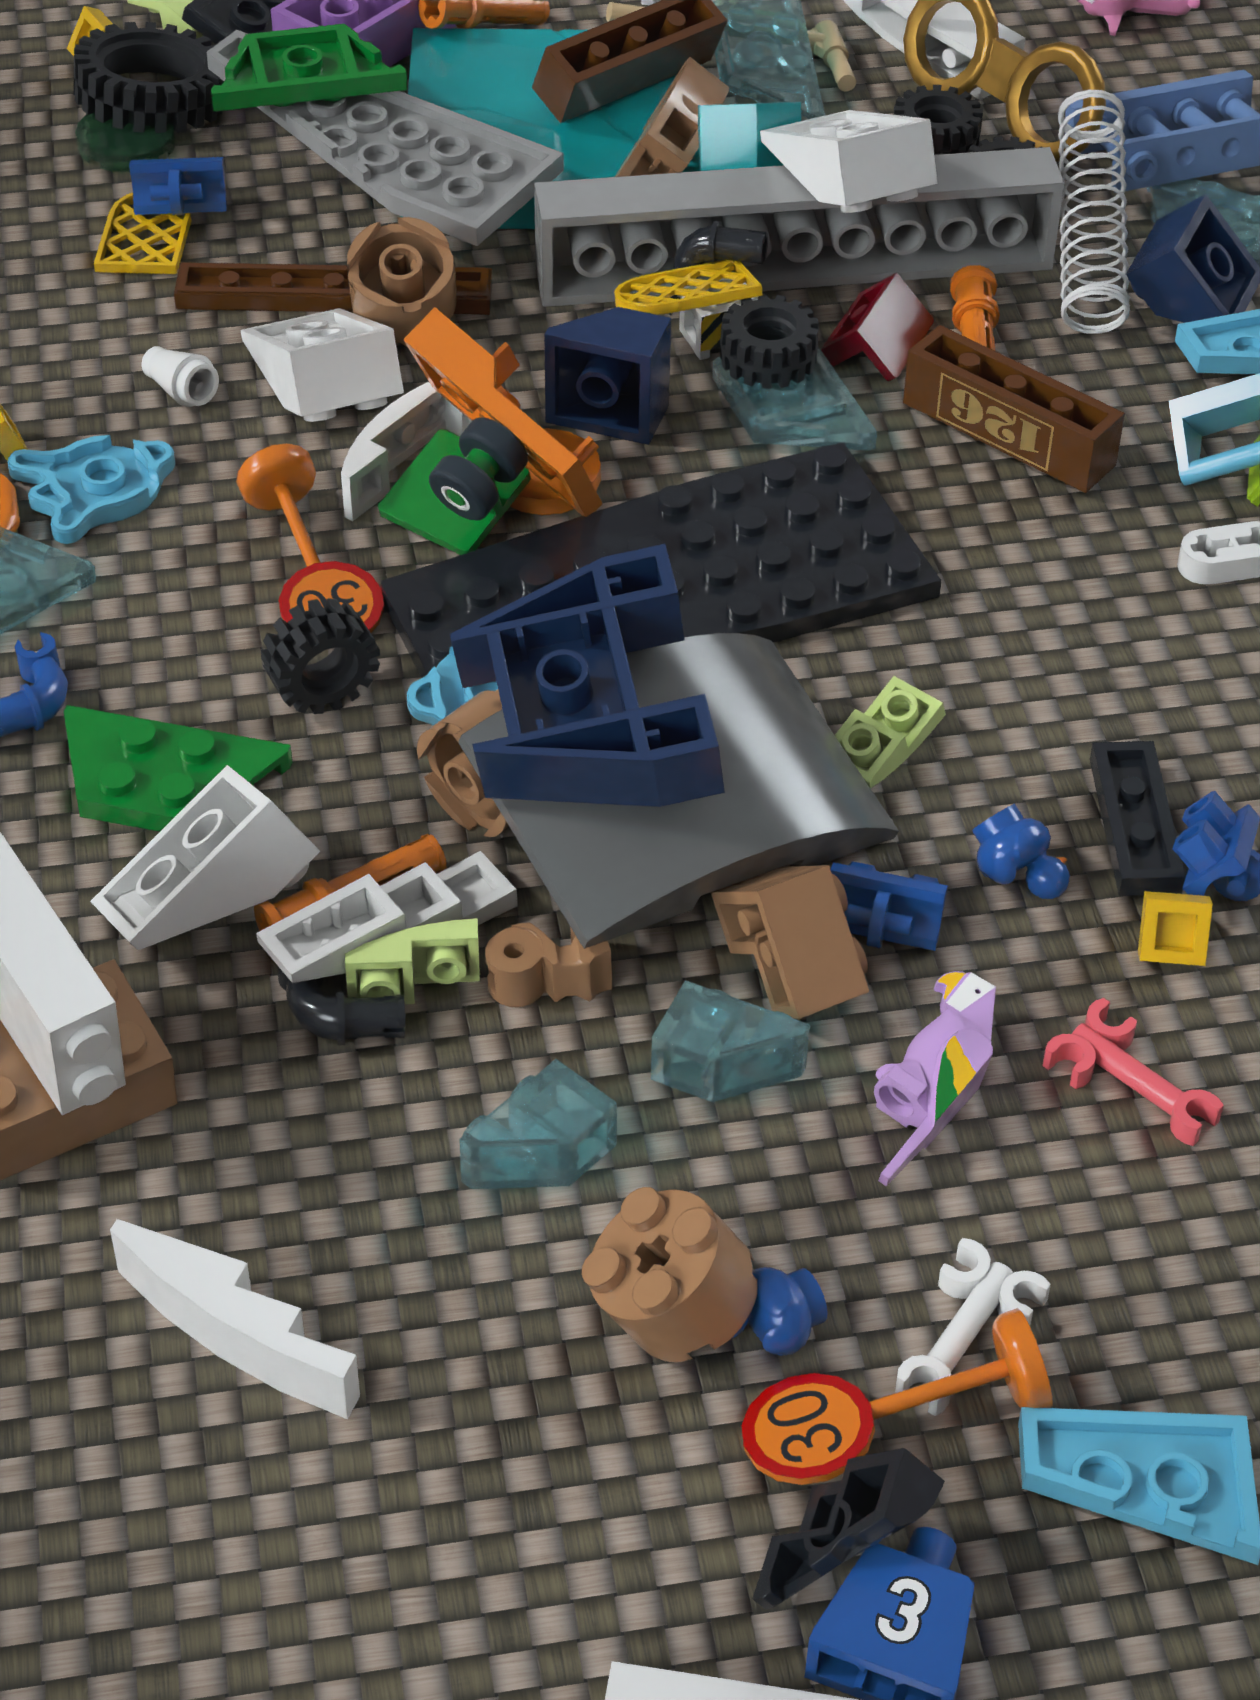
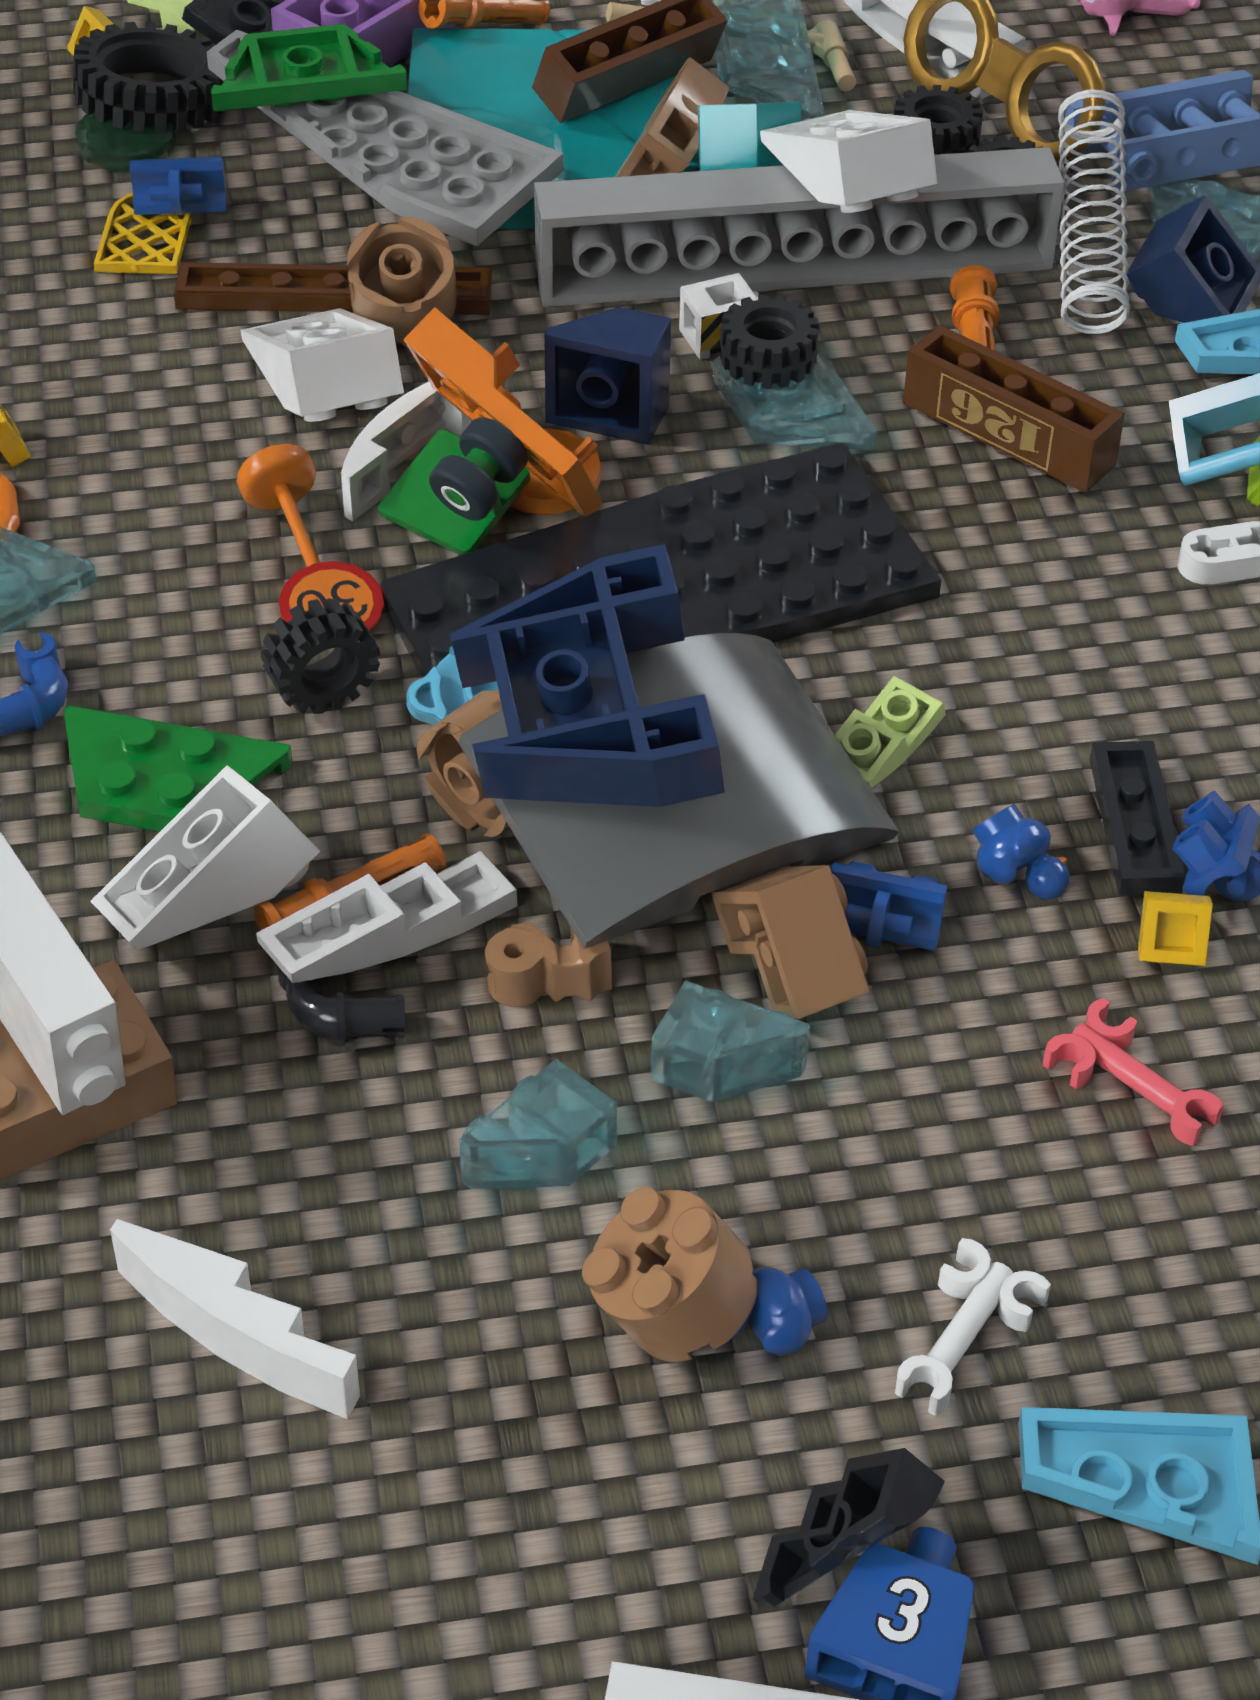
medium azure tile [8,435,175,544] -> none
white cone [142,346,219,407] -> none
yellowish green slope [345,918,480,1004] -> none
yellow window [614,260,763,315] -> none
black piece [669,220,768,316] -> none
orange piece [741,1308,1053,1485] -> none
panel [820,272,934,381] -> none
lavender animal [874,971,996,1186] -> none

